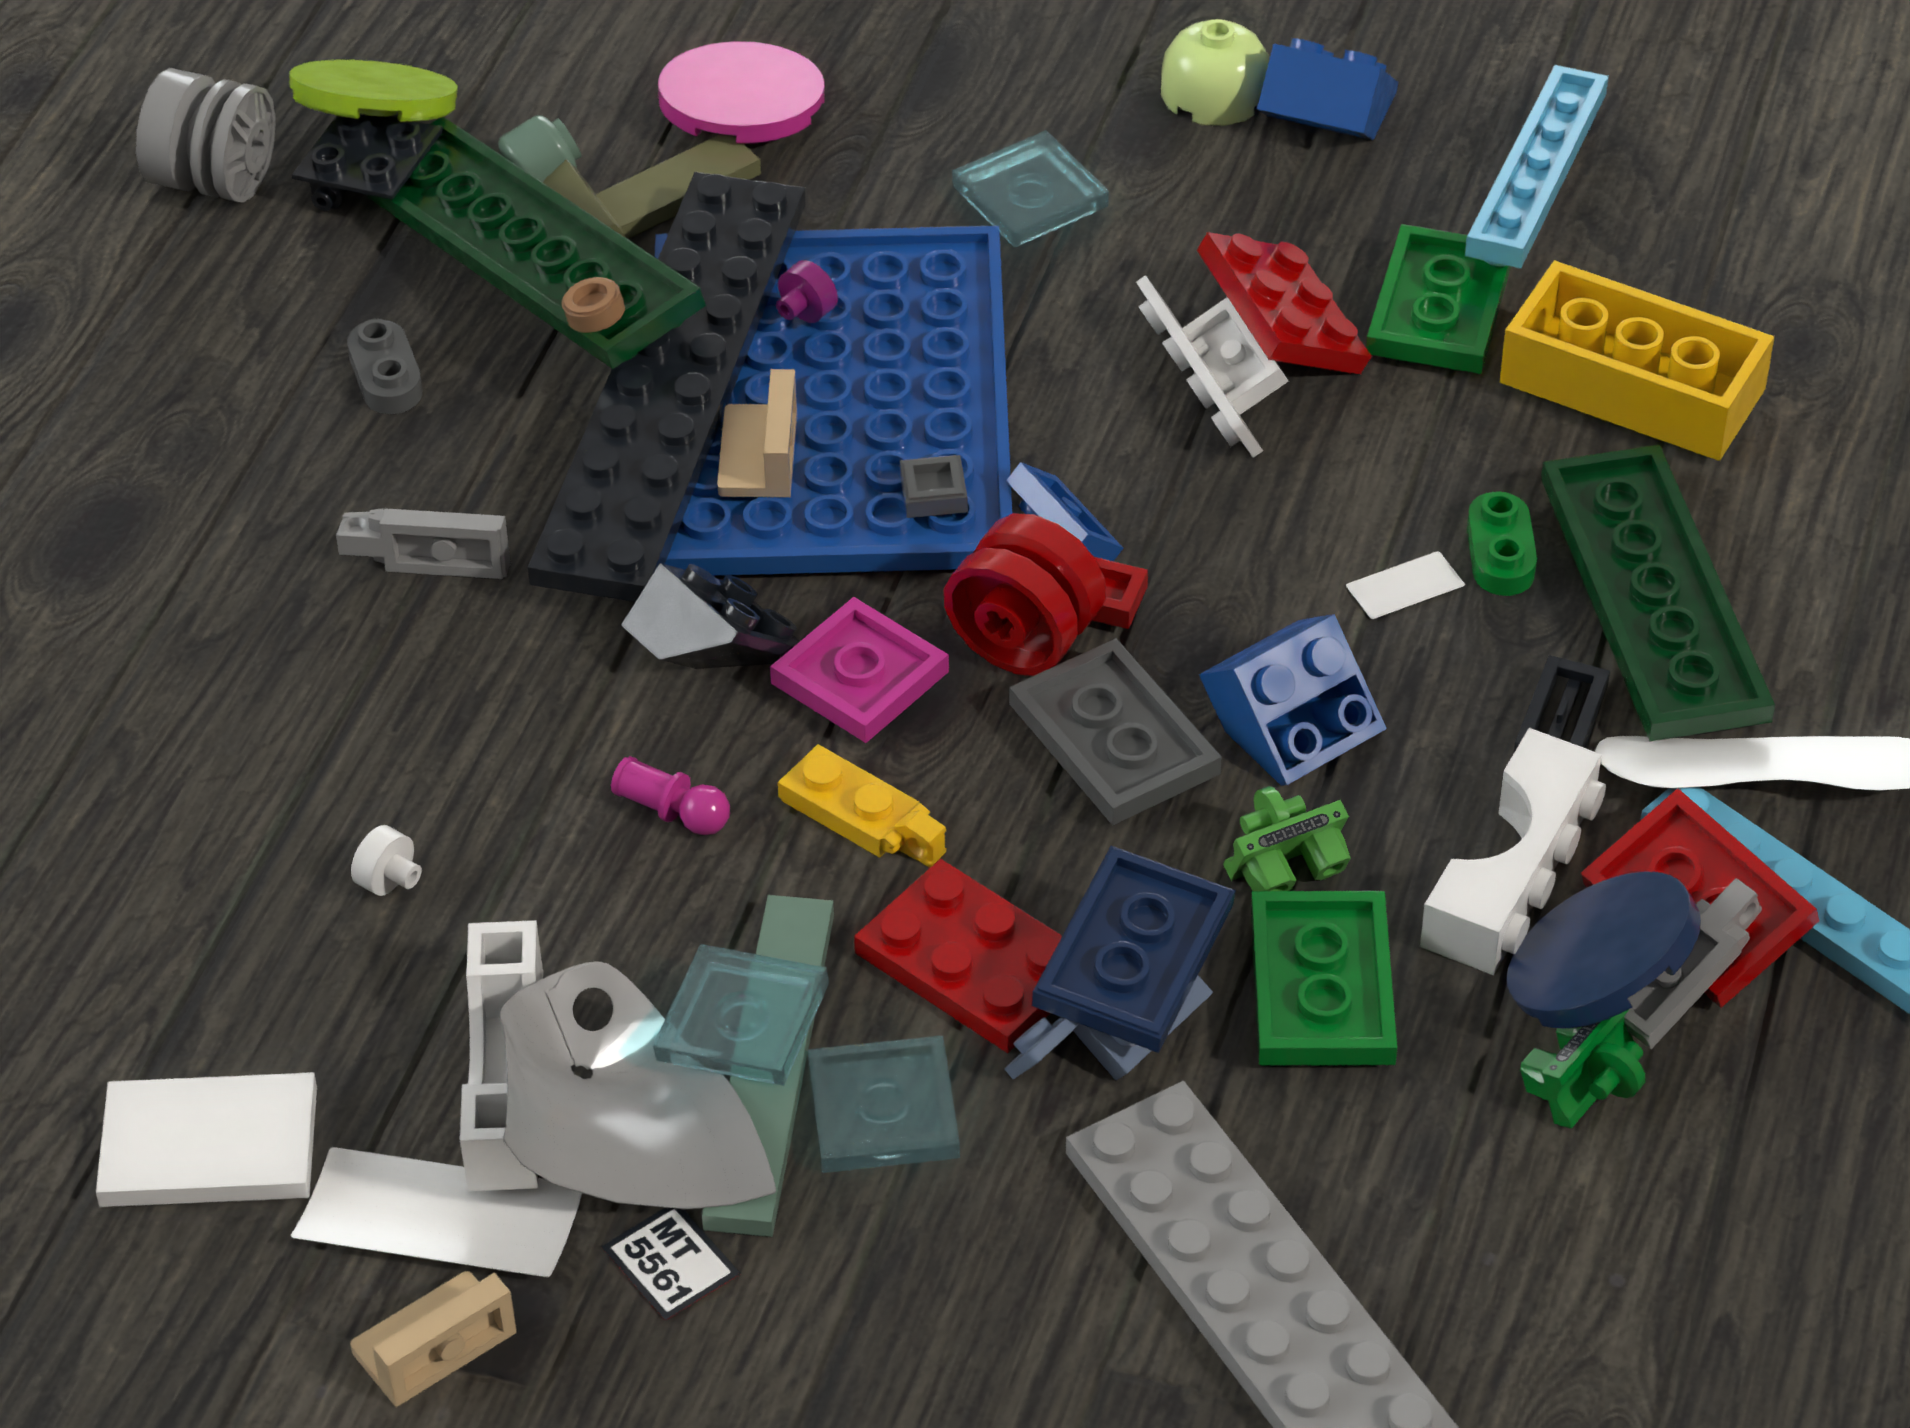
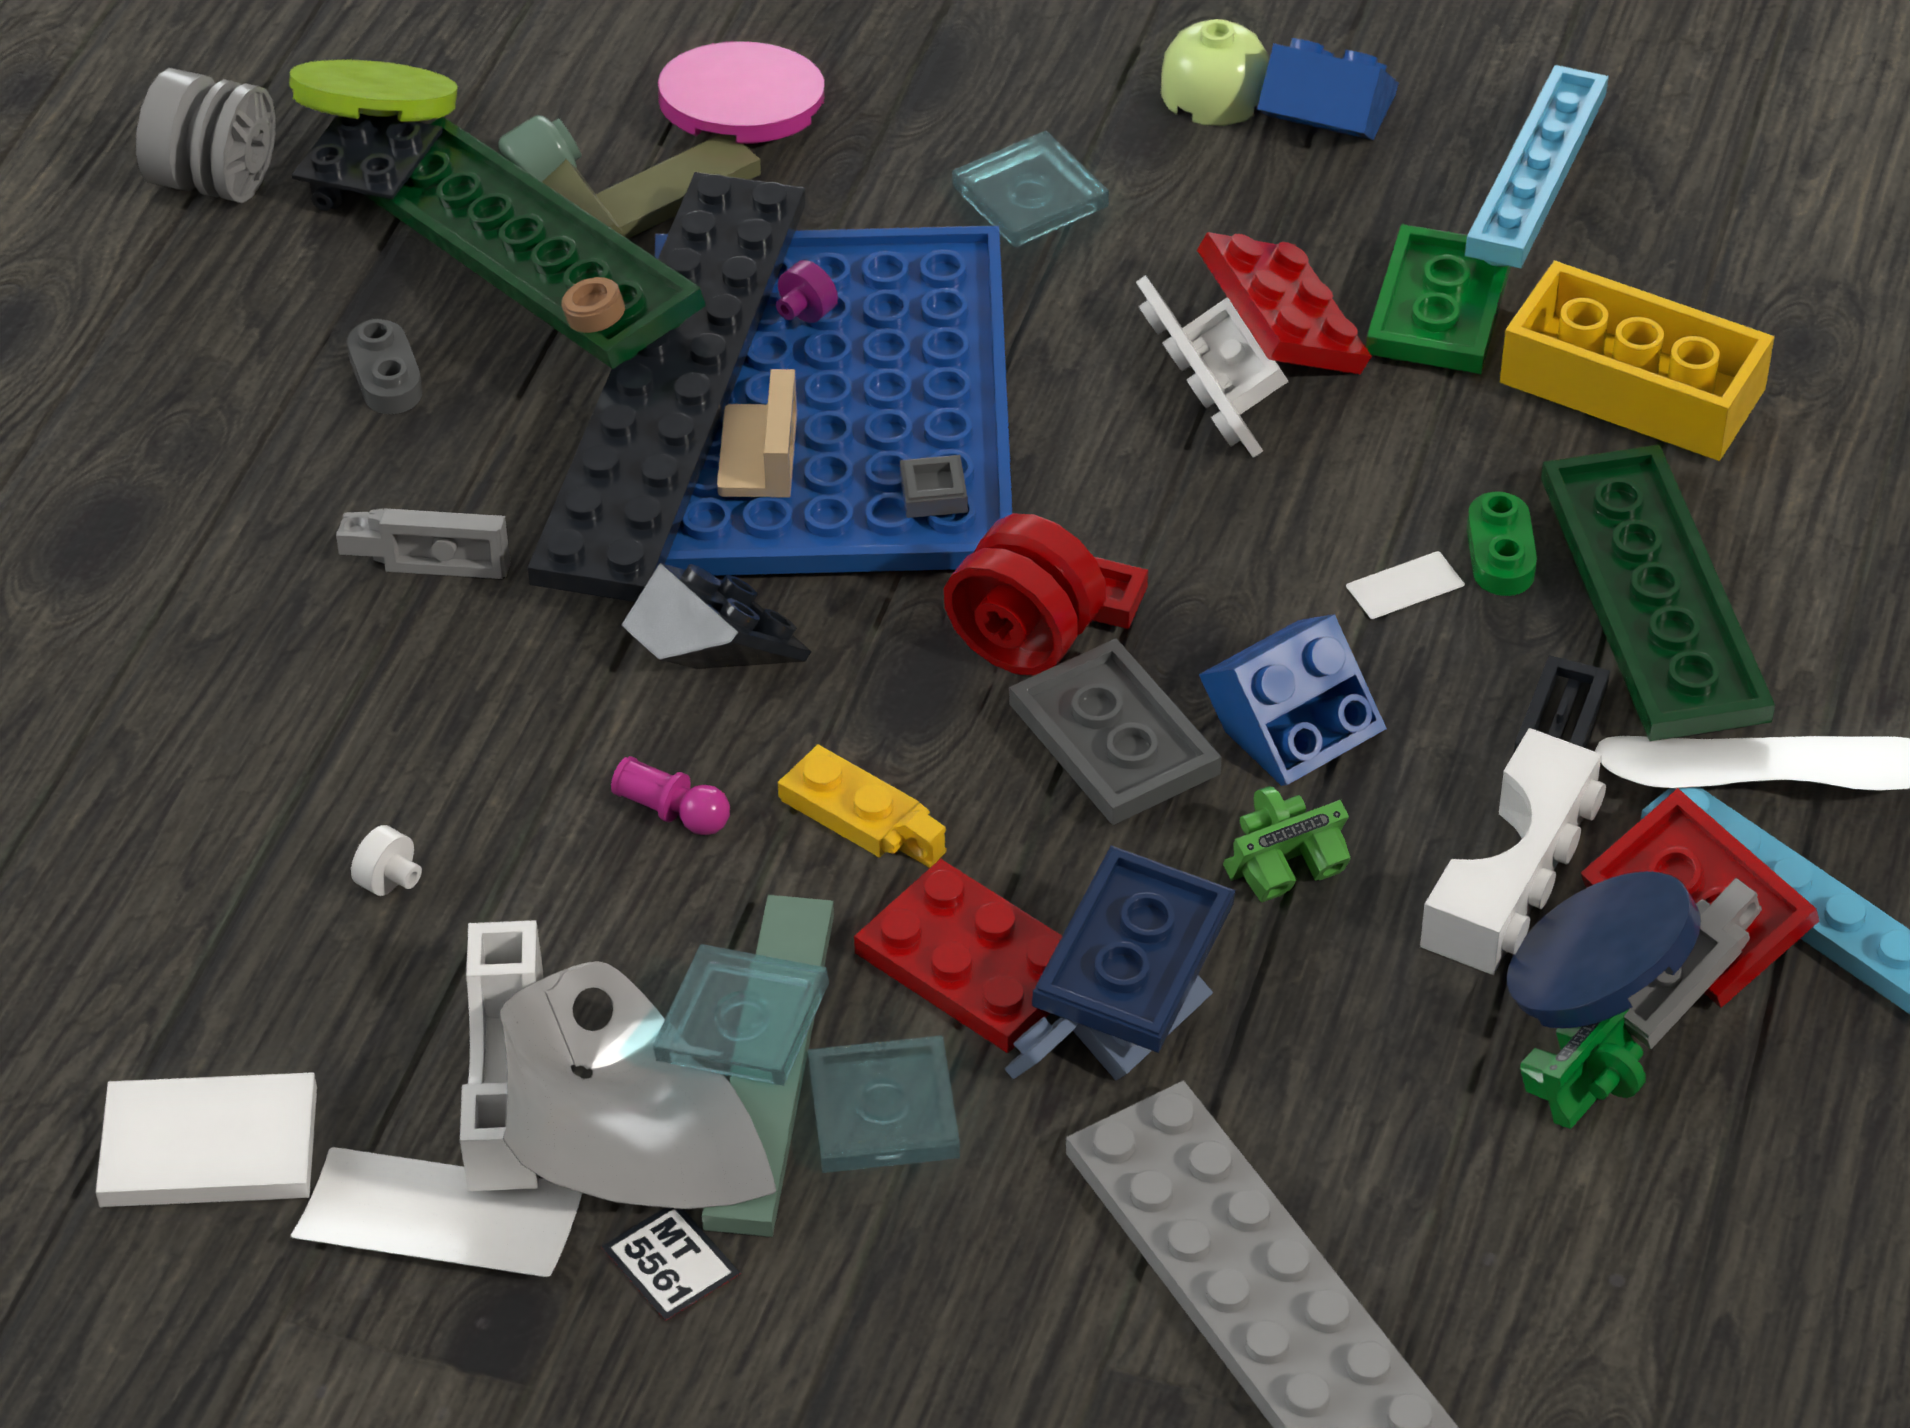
tan panel [351,1271,517,1407] -> none
dark pink plate [770,597,949,743] -> none
blue plate [1006,462,1123,561] -> none
green plate [1251,891,1397,1065] -> none

